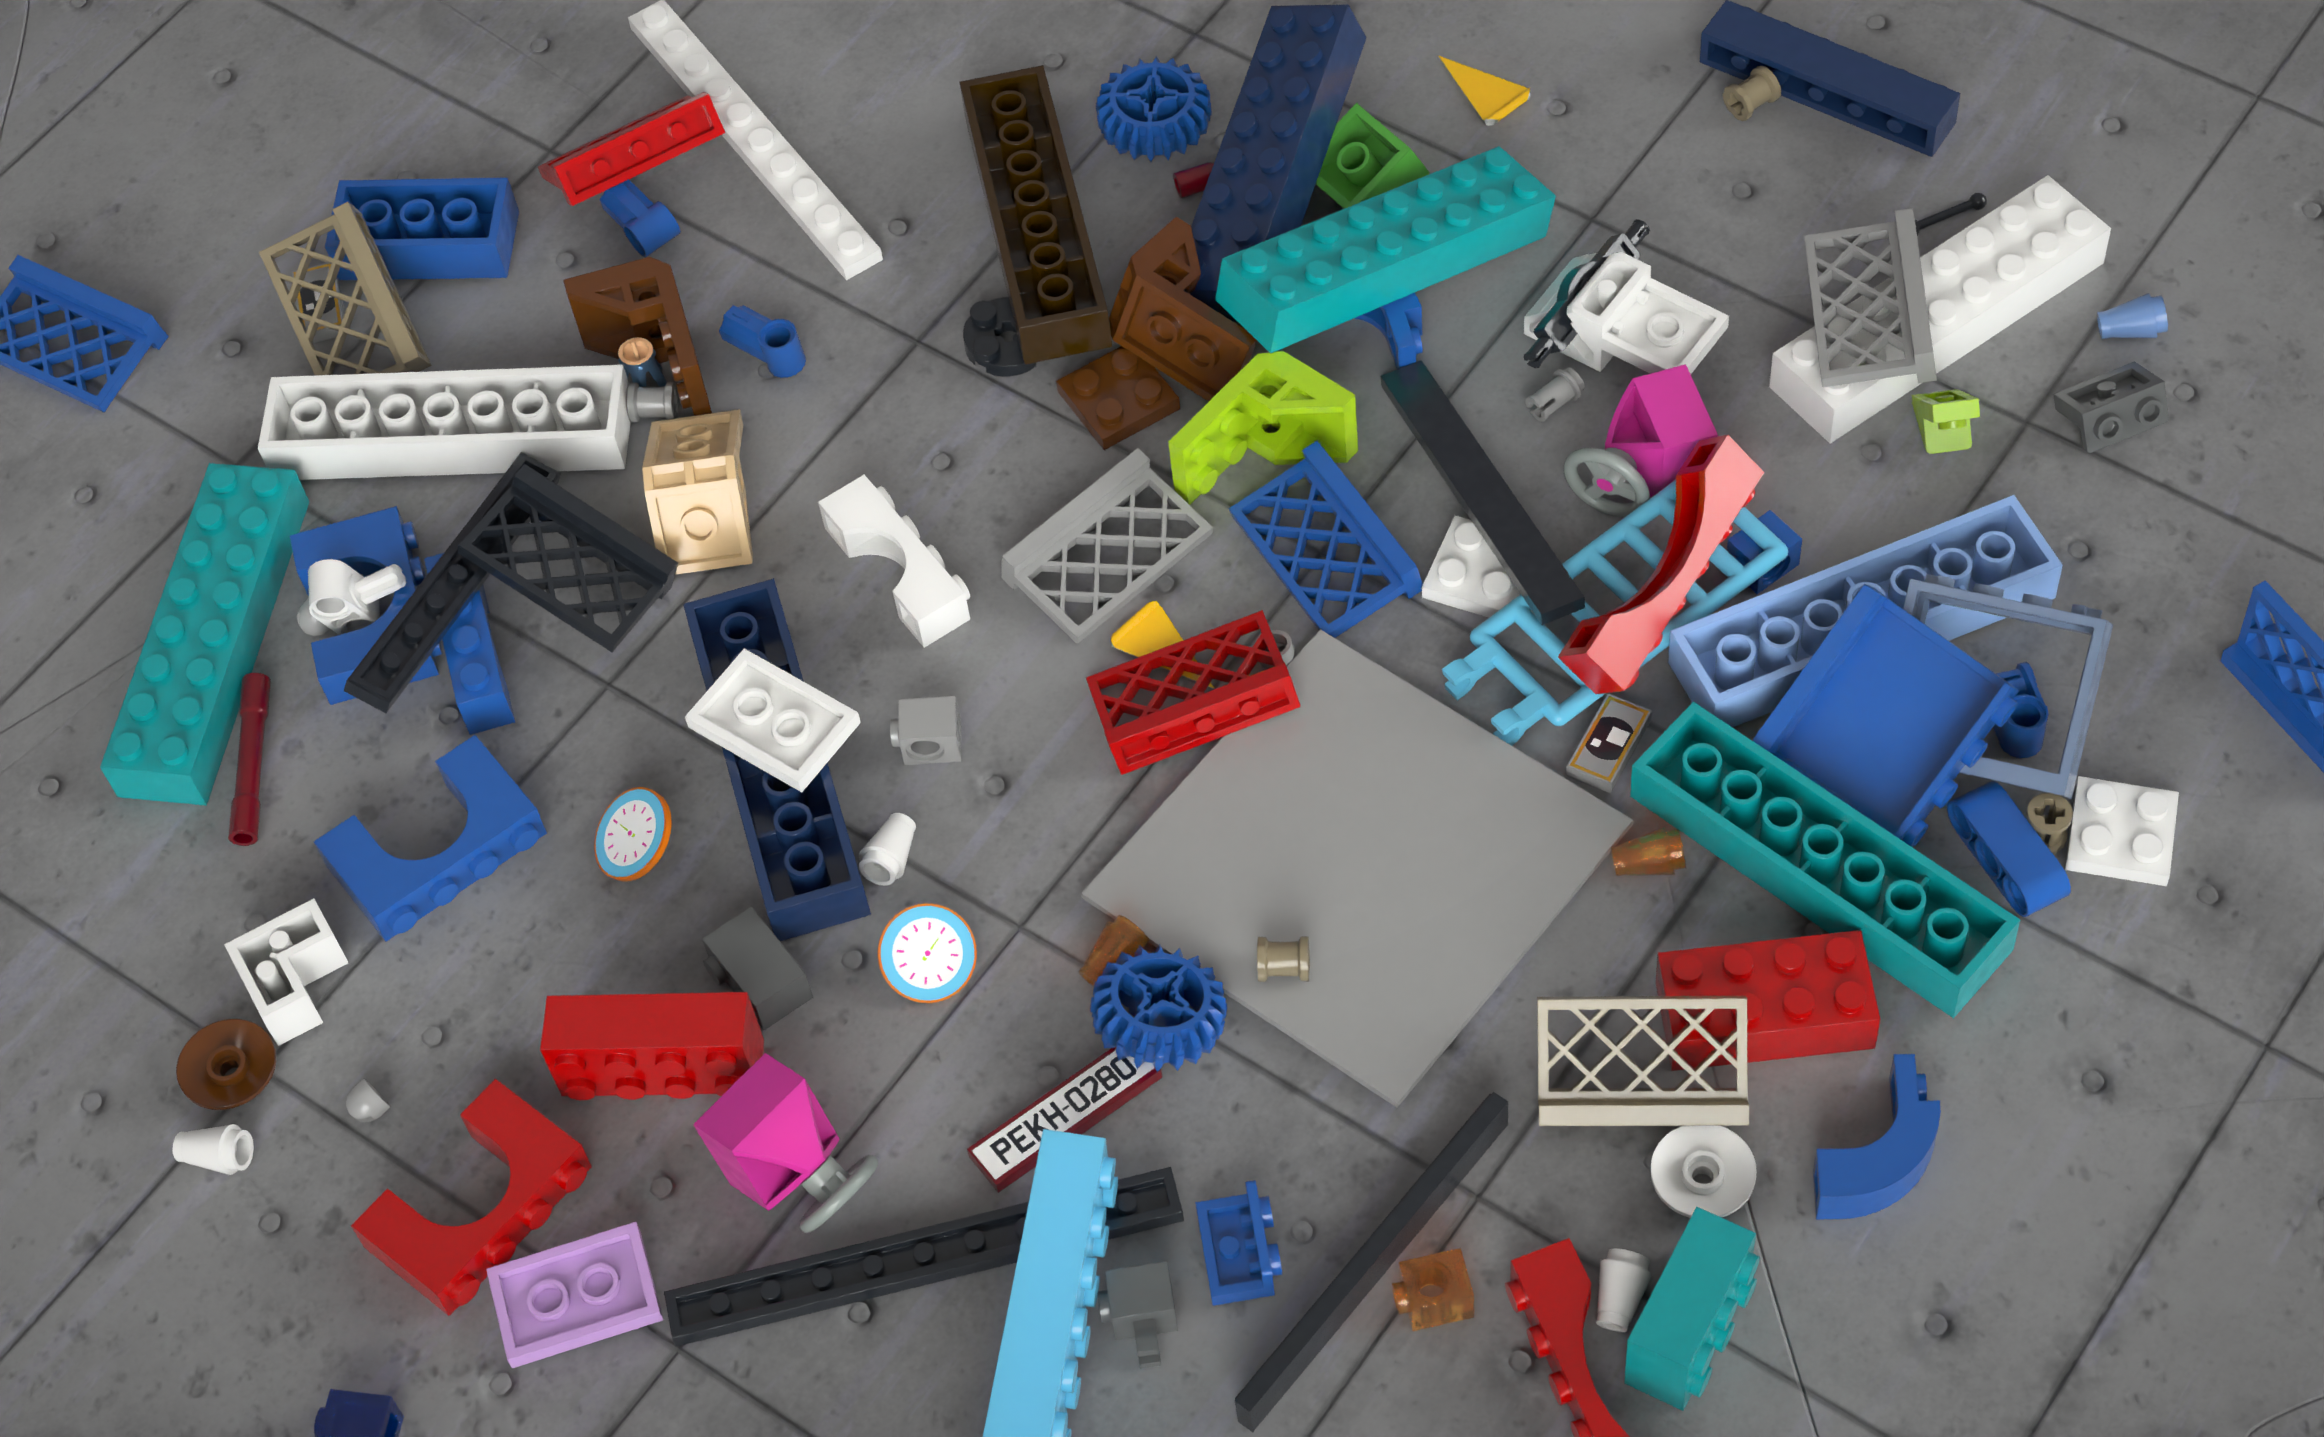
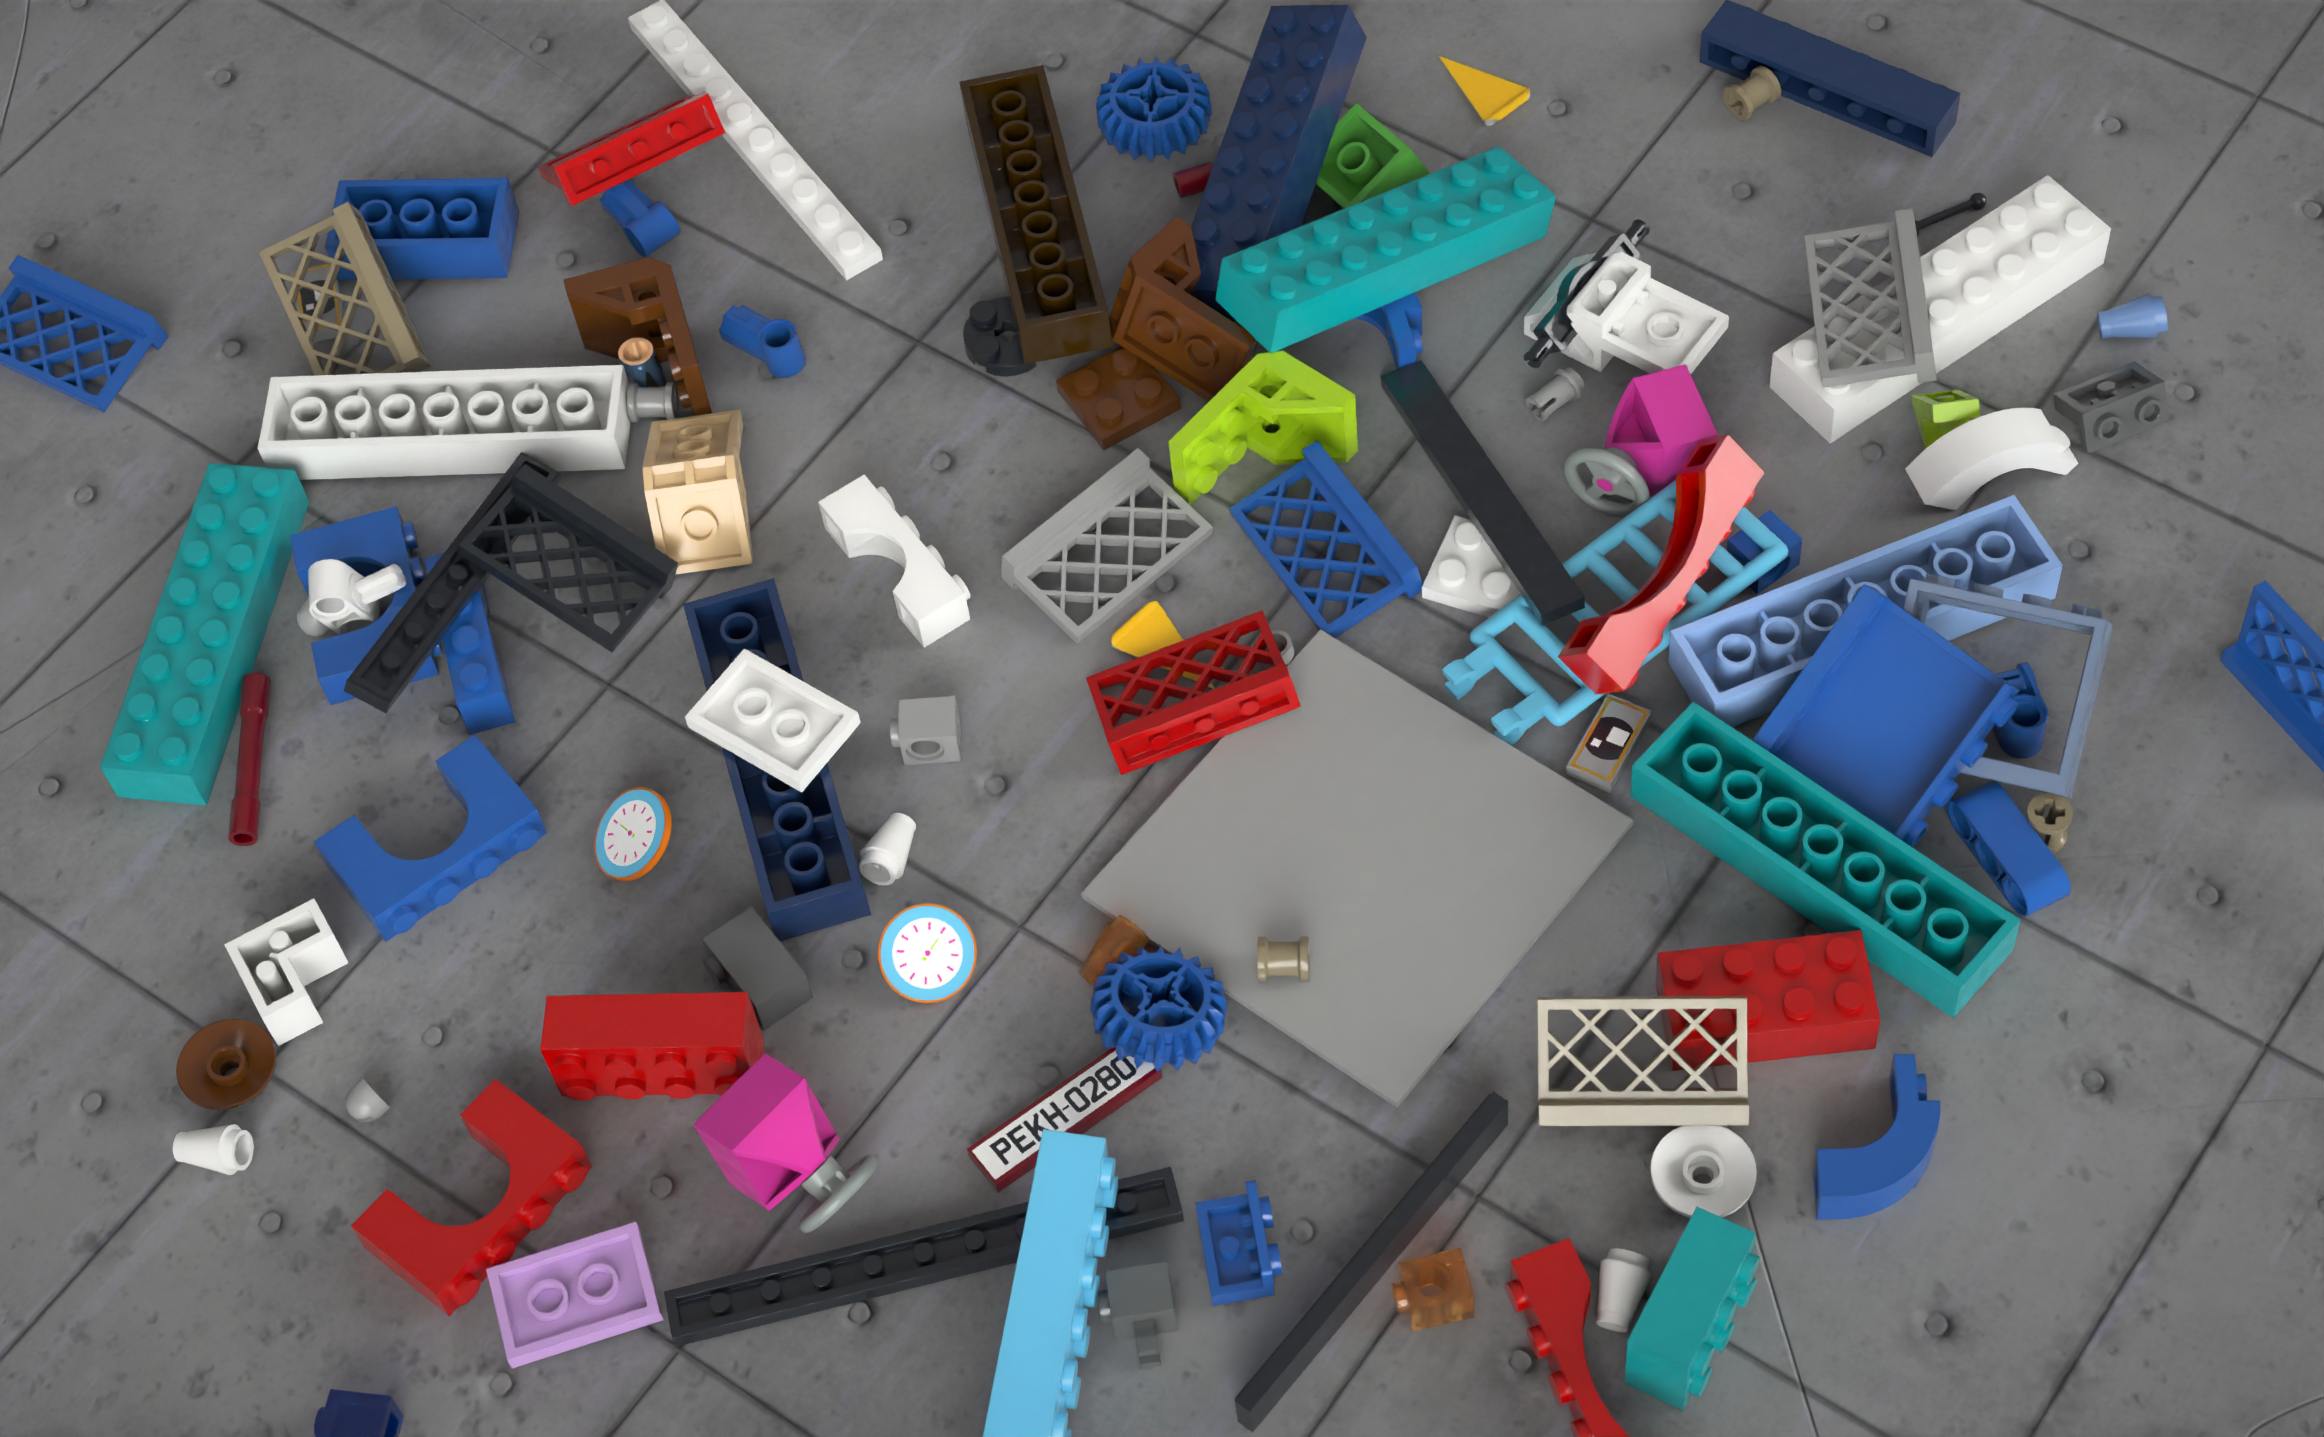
clear orange cone [1611,826,1687,876] -> none
white plate [2065,776,2179,886] -> none
none -> white arch [1905,408,2078,511]

